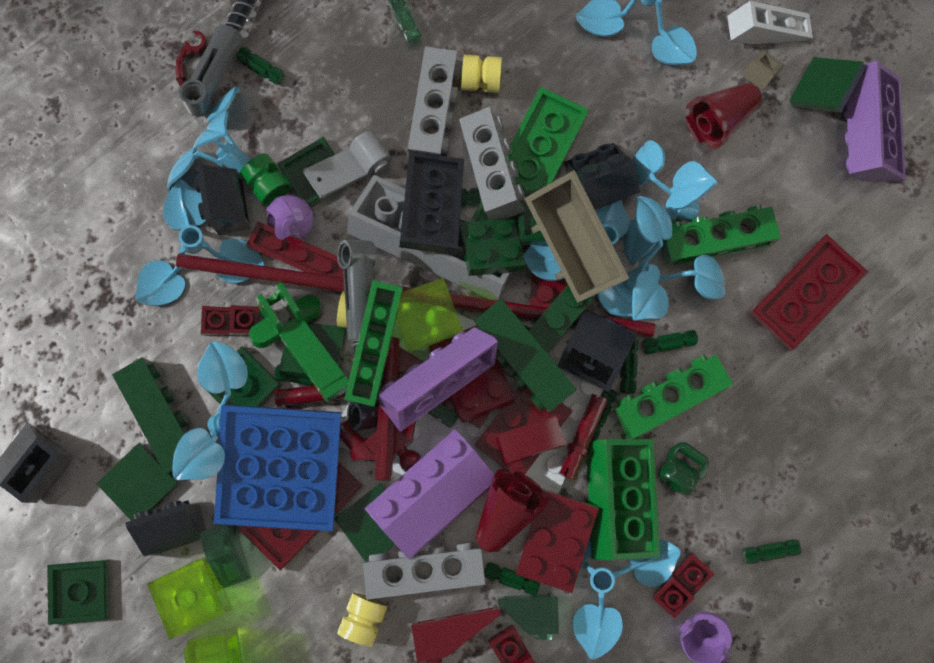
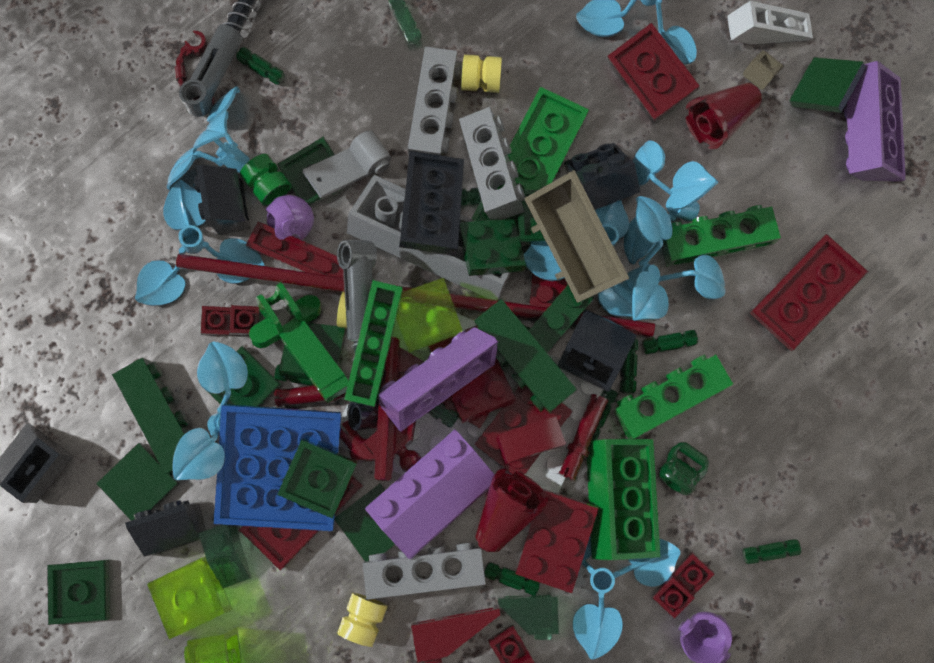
none -> dark green plate [277,438,357,519]
none -> dark red plate [607,23,700,122]

